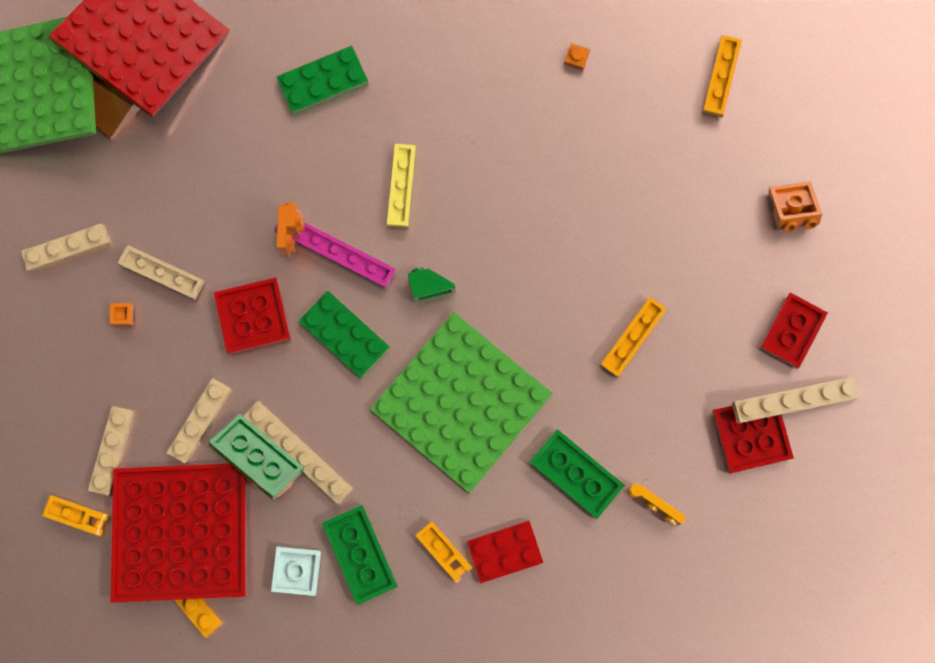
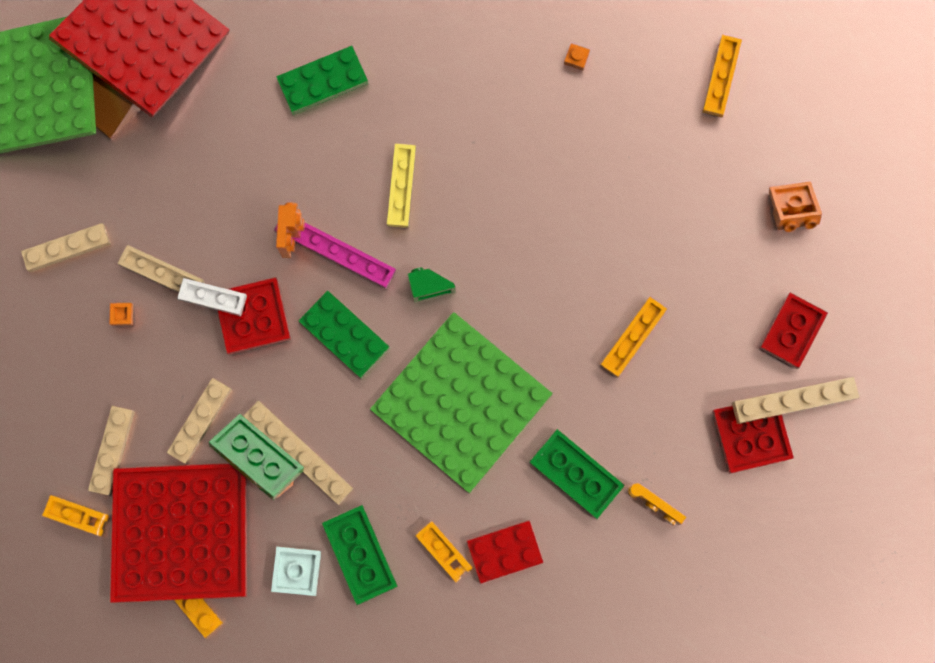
none -> white plate [177,278,247,316]

